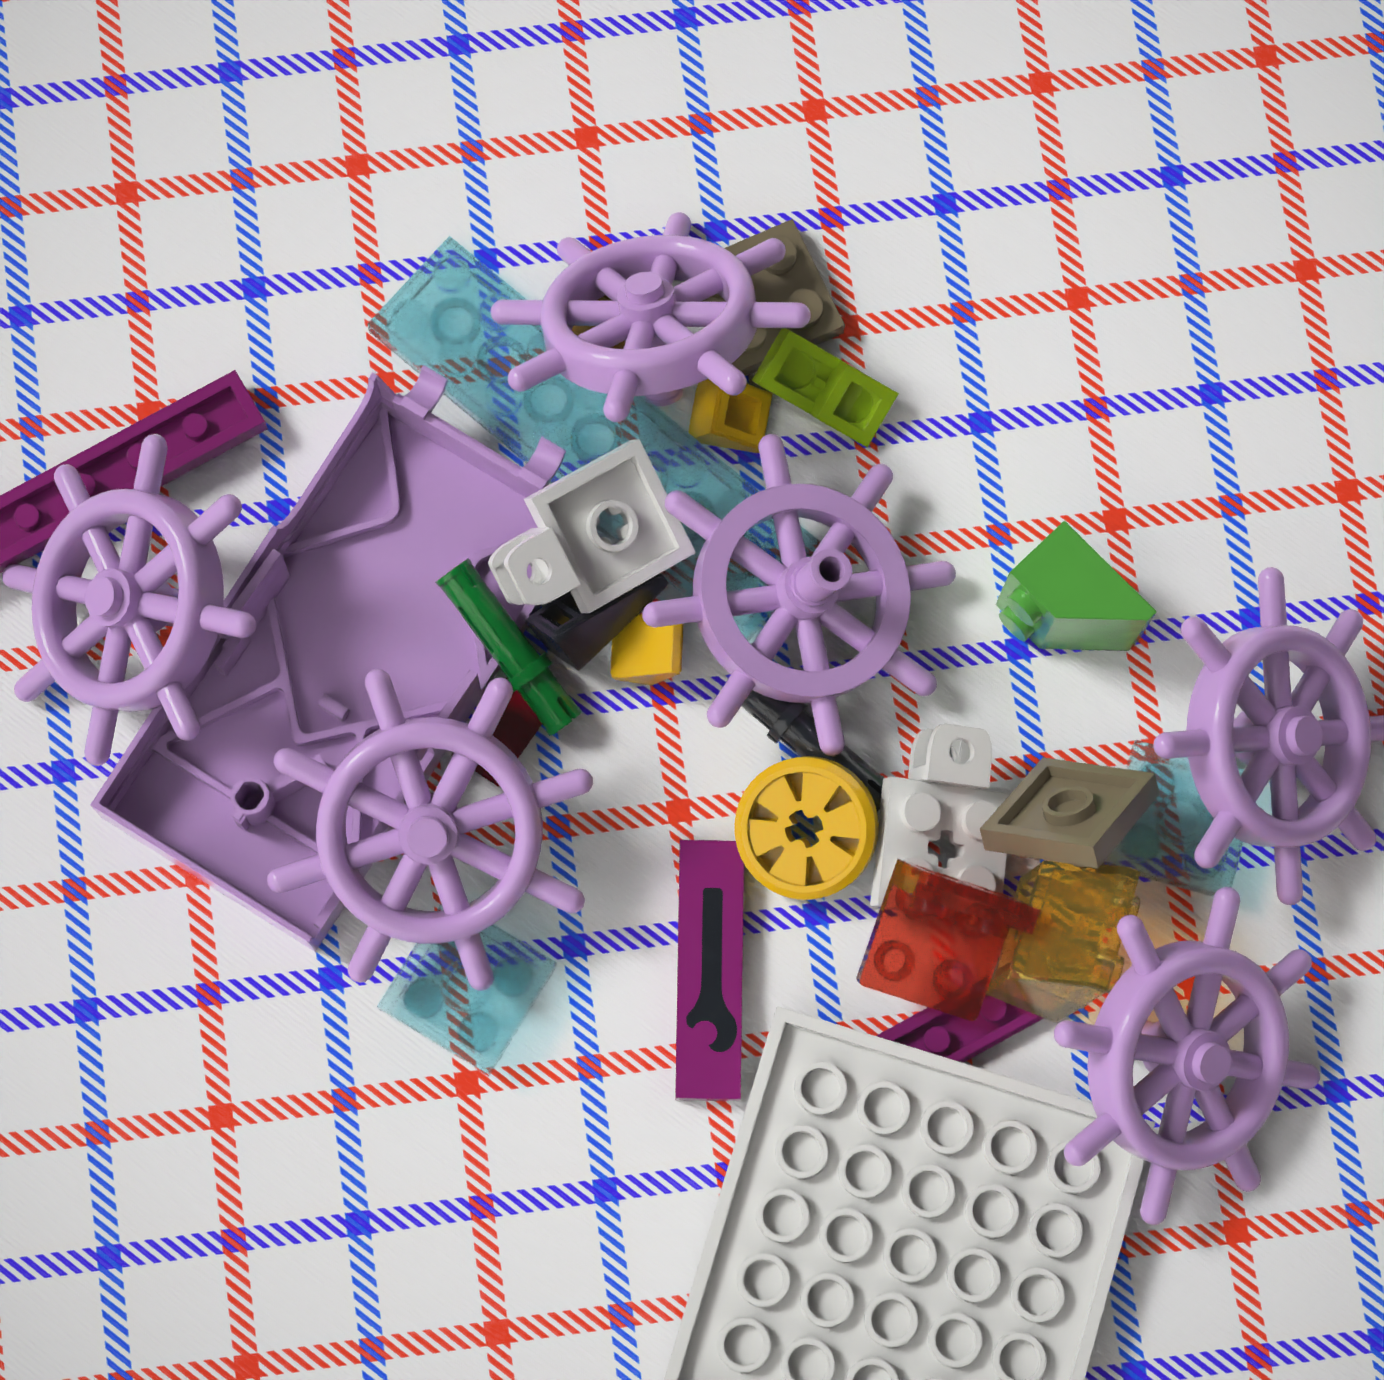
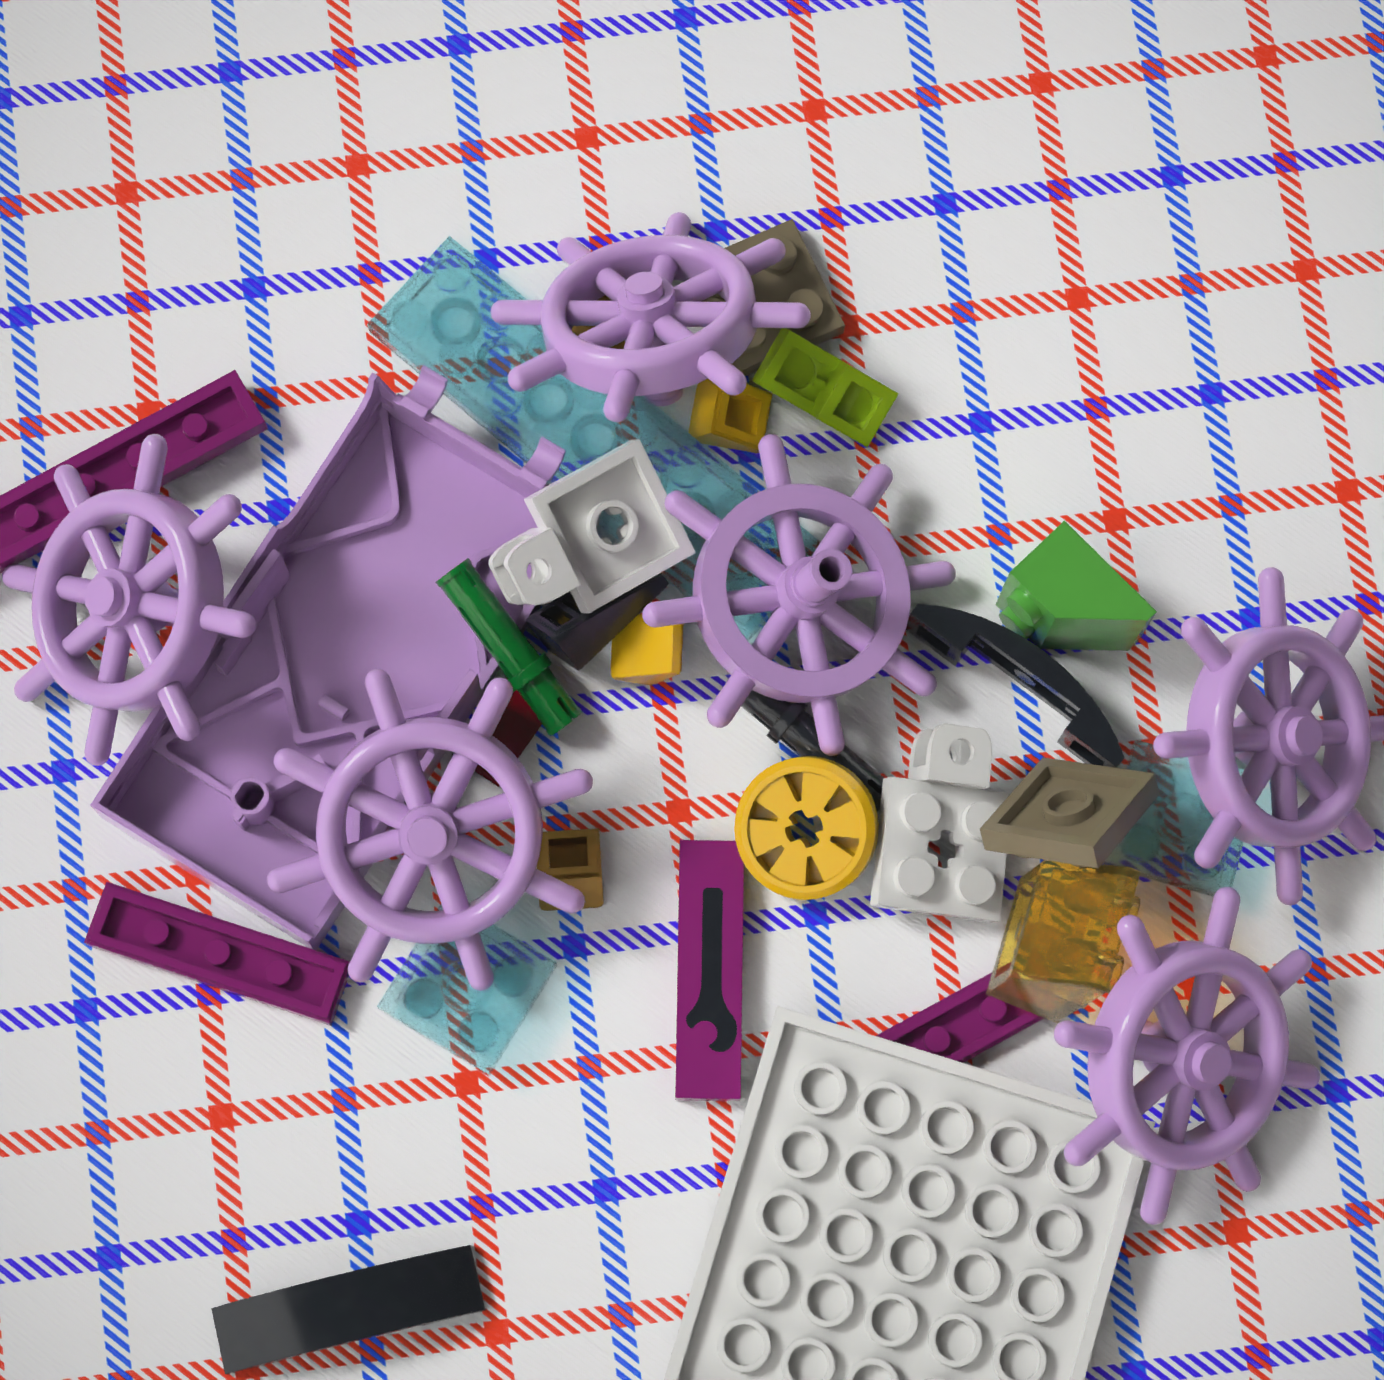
clear red bracket [856,858,1041,1021] -> none
none -> magenta tile [84,882,350,1026]
none -> black slope [211,1245,486,1374]
none -> pearl gold slope [537,828,604,911]
none -> black slope [906,604,1125,768]

